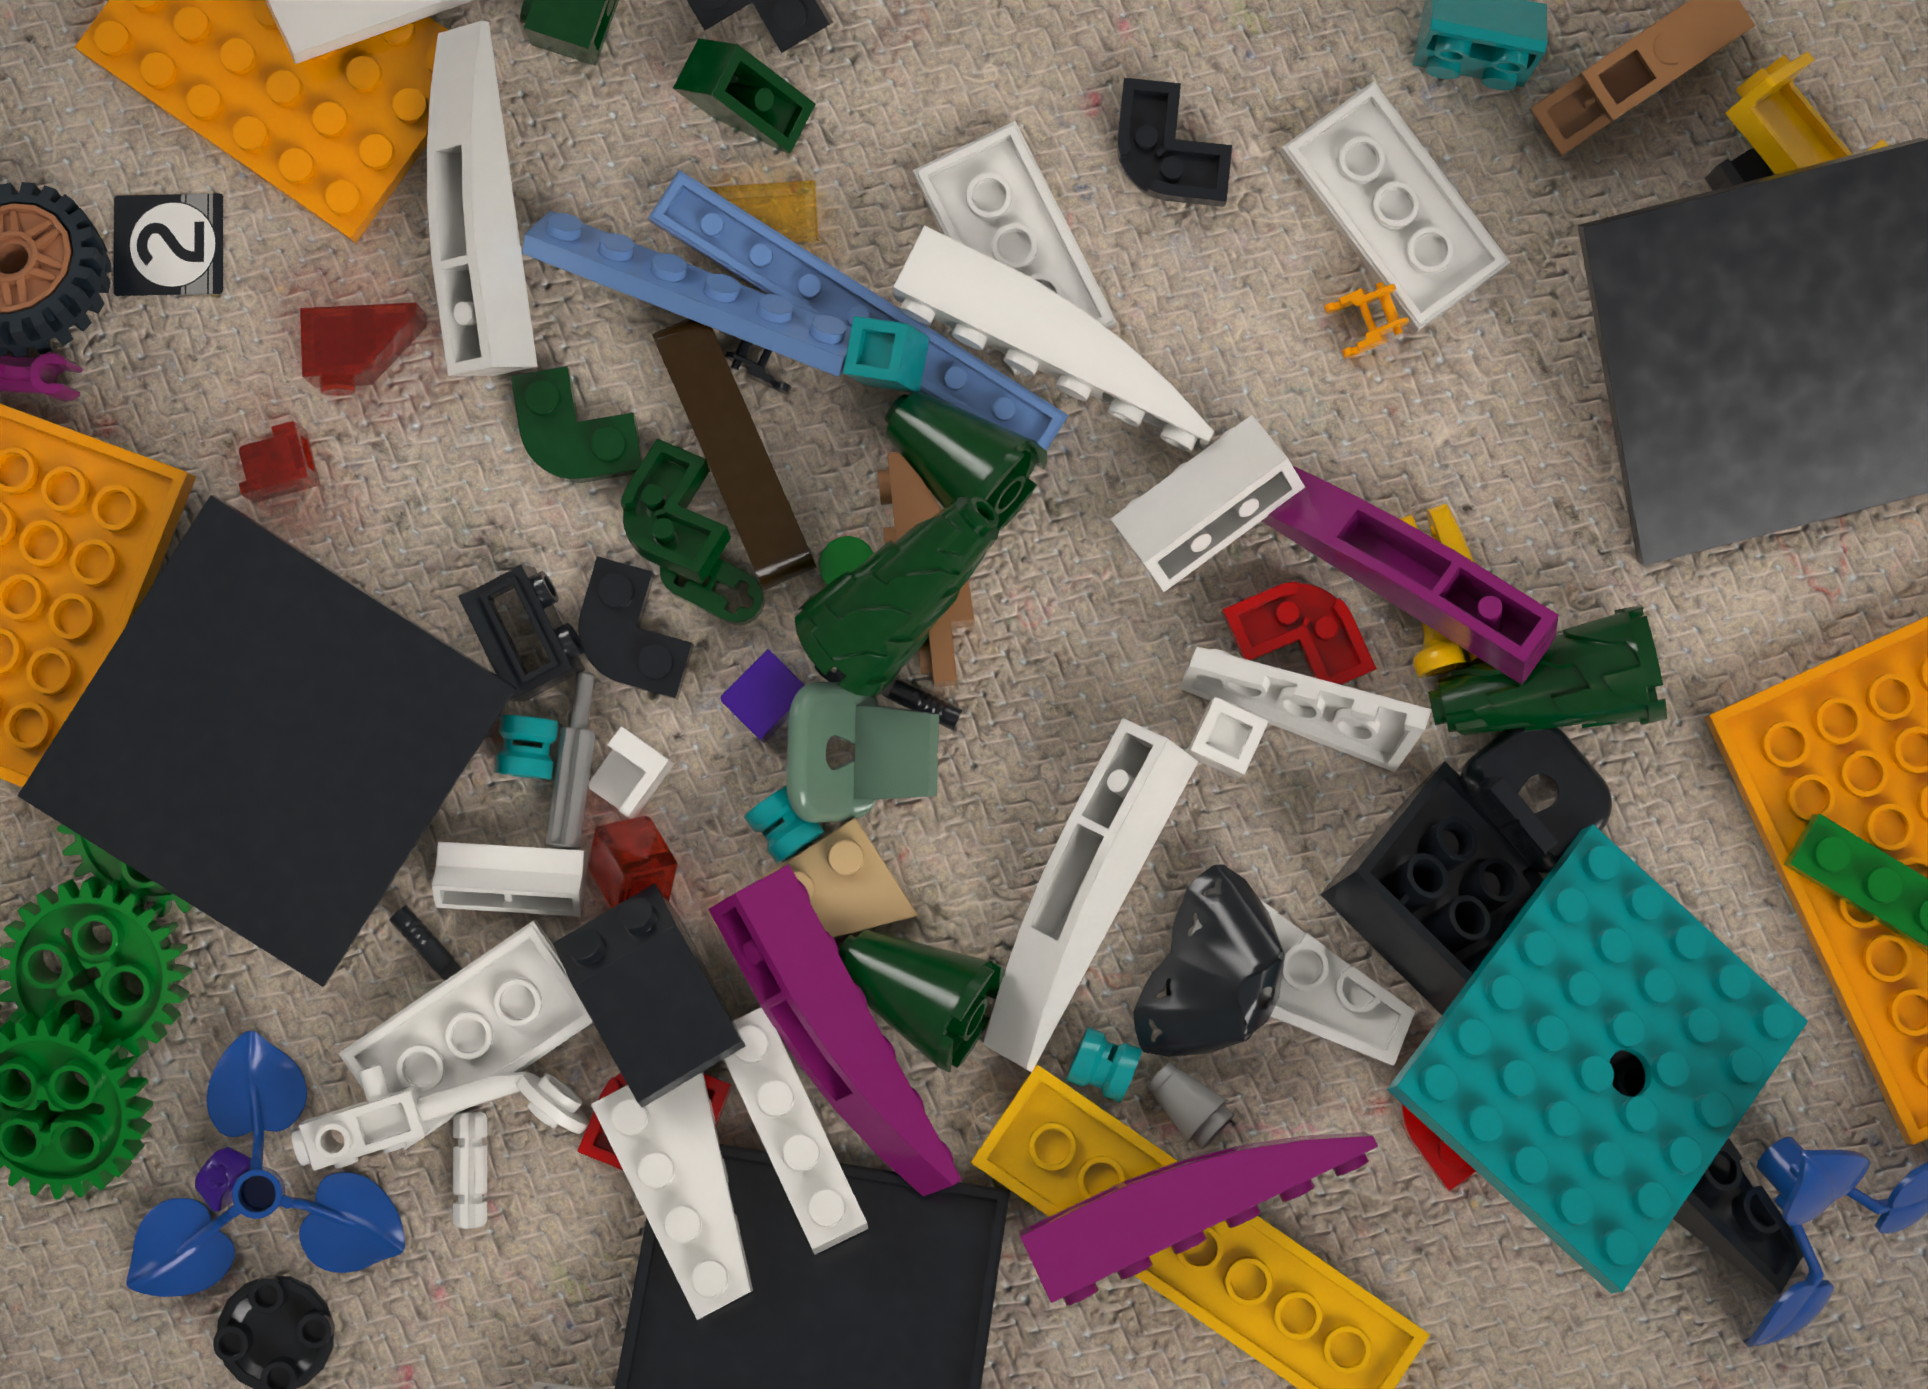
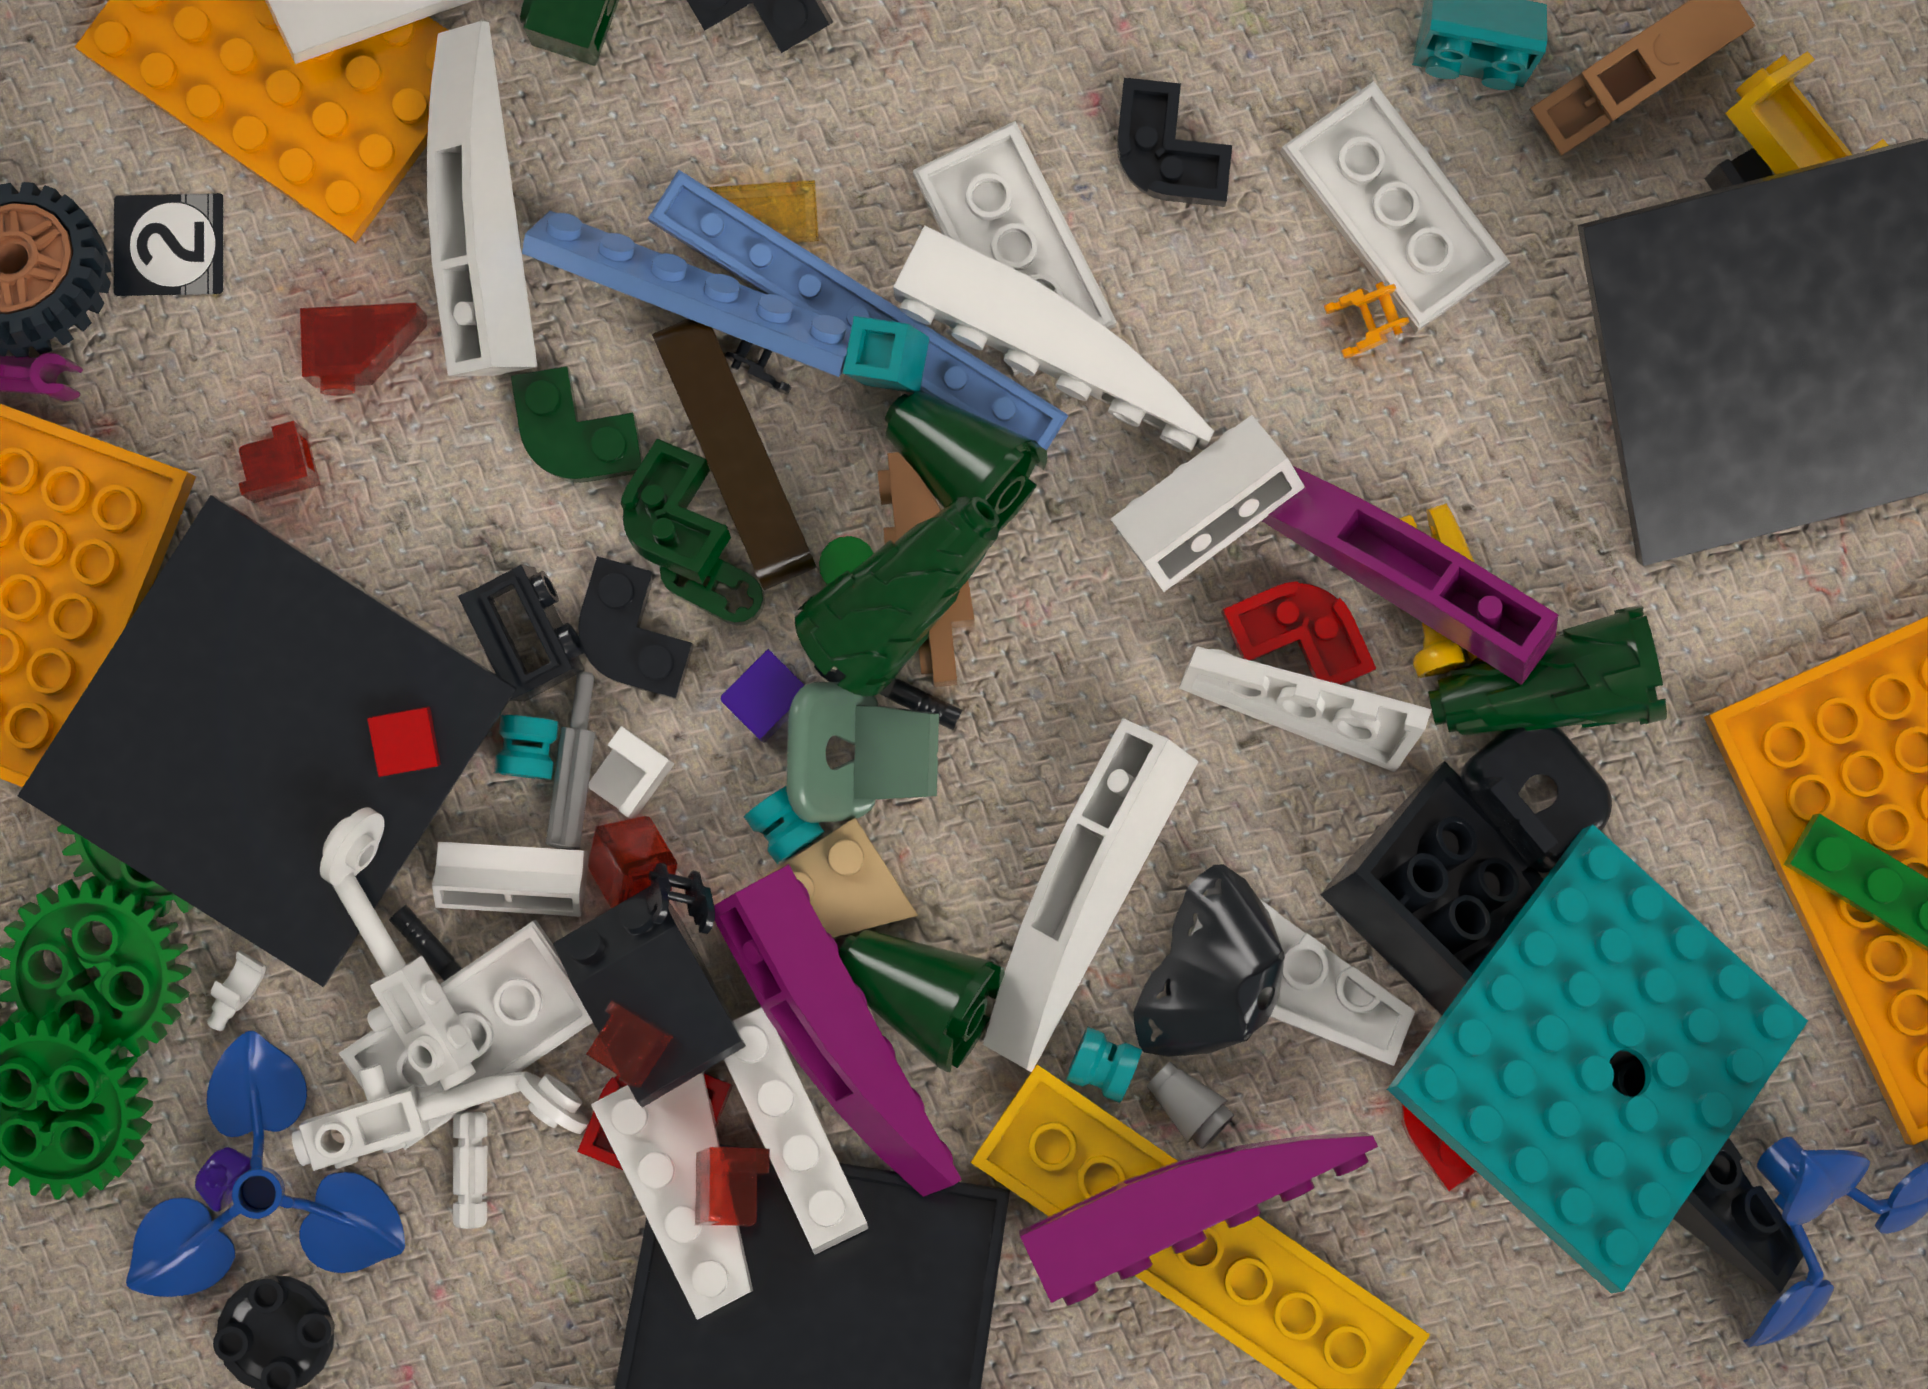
dark green slope [673,38,816,154] -> none
white panel [1187,697,1269,779] -> none
none -> white piece [207,950,266,1031]
none -> white piece [320,807,480,1090]
none -> red tile [367,706,441,777]
none -> clear red panel [586,1000,673,1088]
none -> black piece [646,863,715,934]
none -> clear red panel [695,1147,770,1226]

